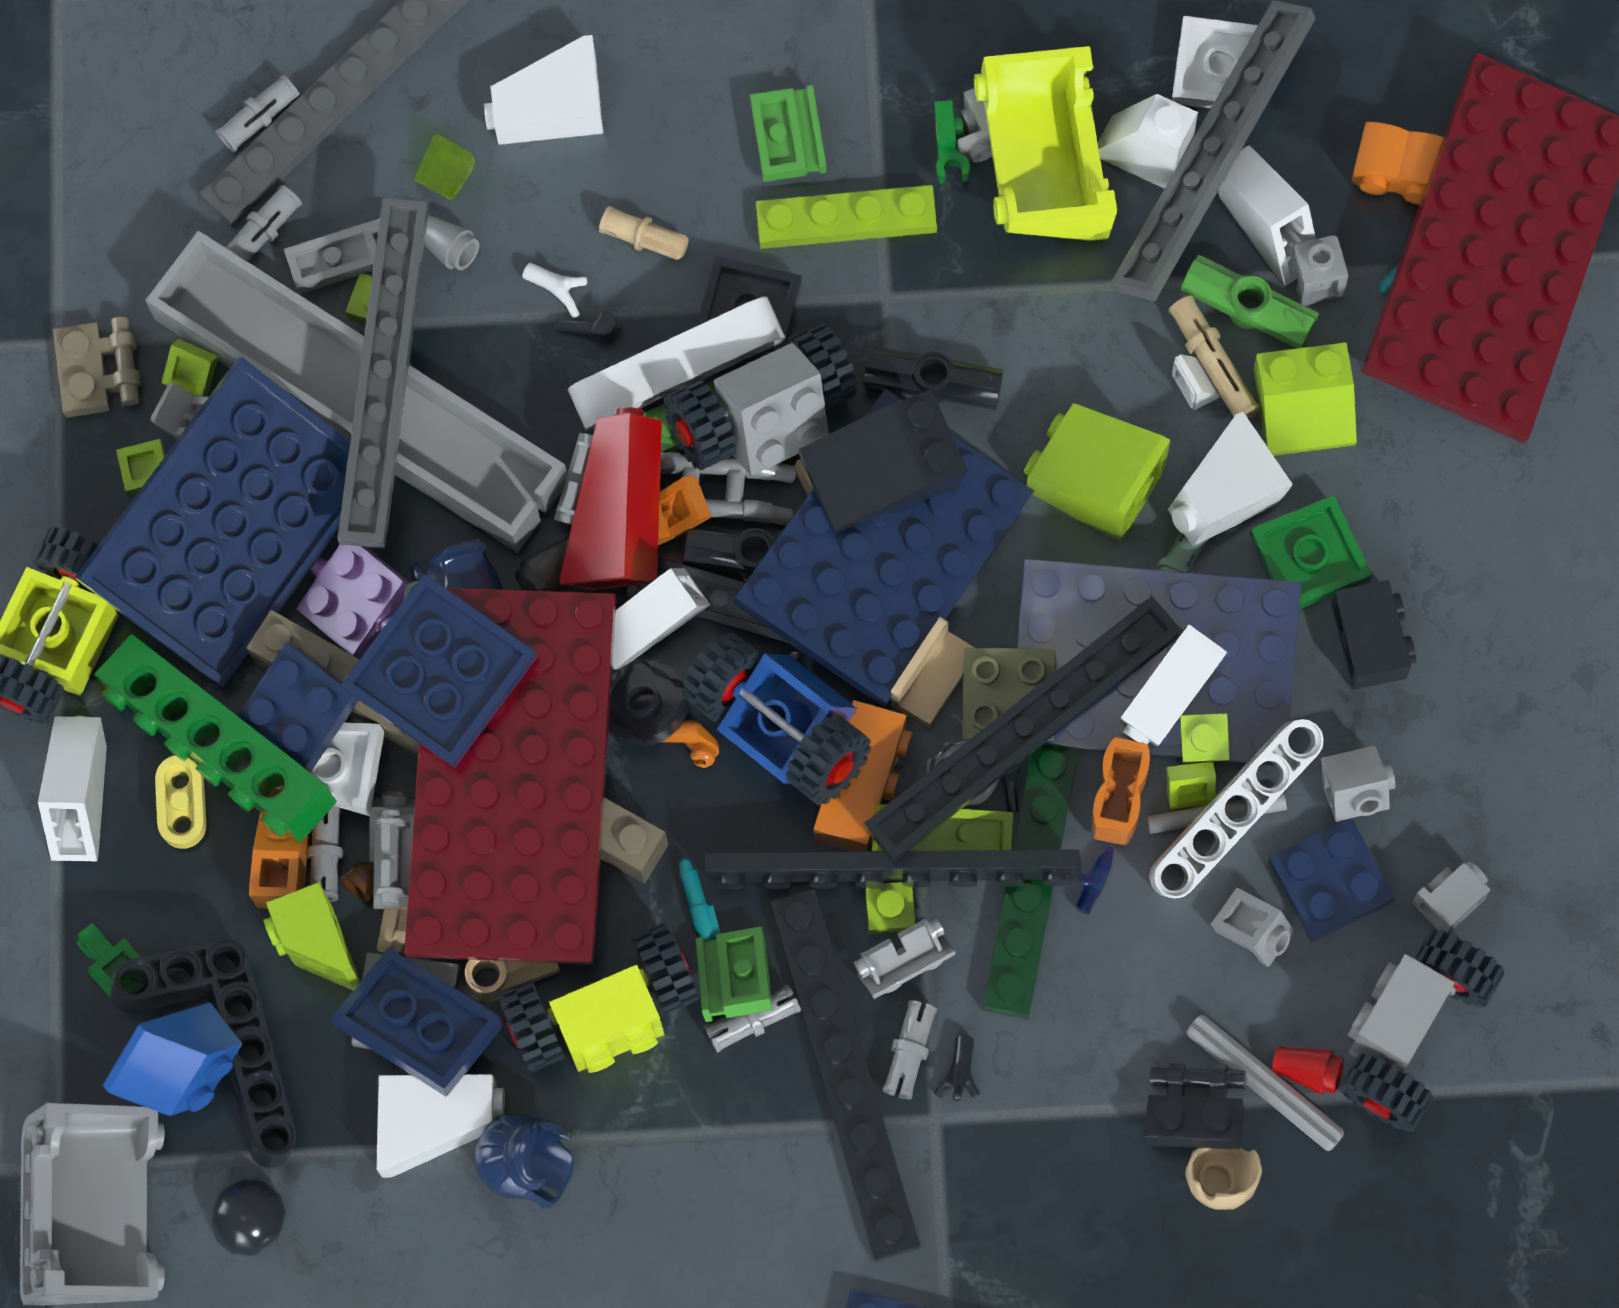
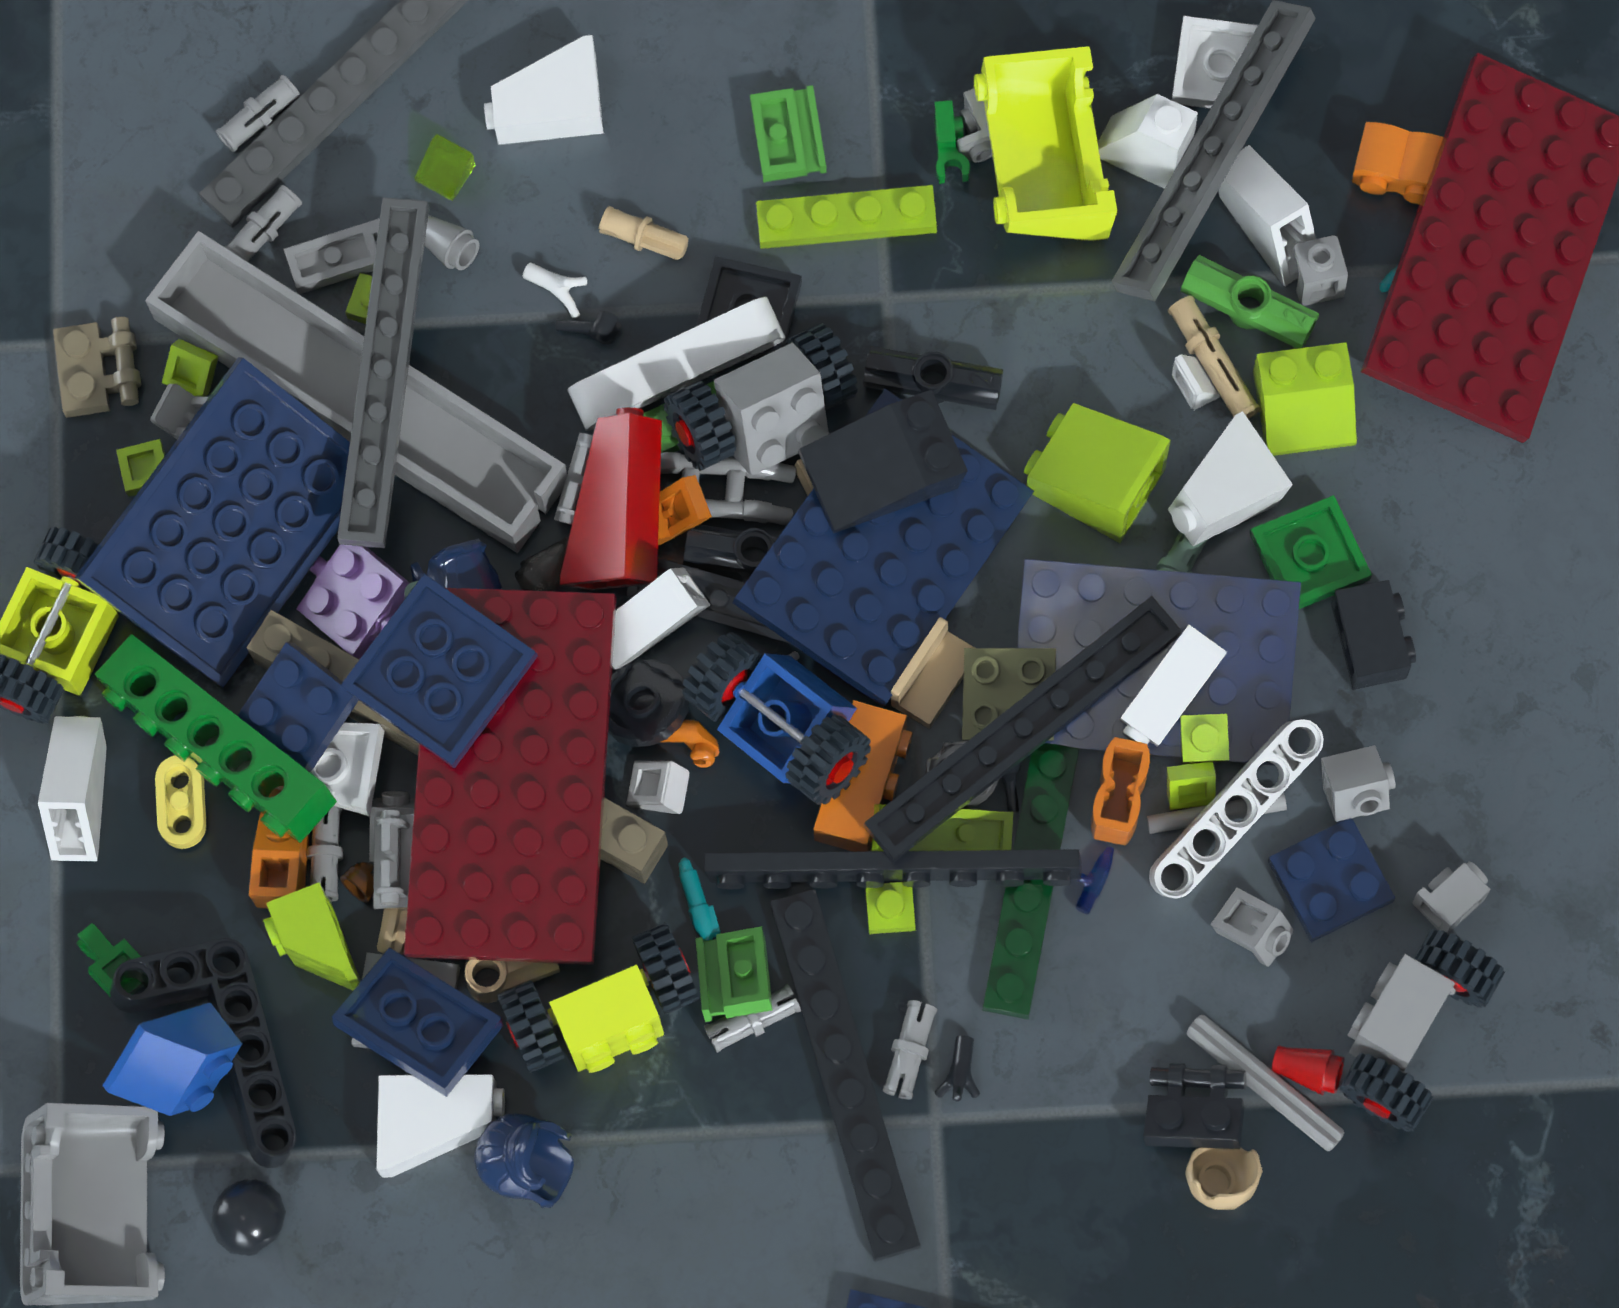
light grey hinge [854,918,956,999] -> none
none -> white slope [626,761,689,814]

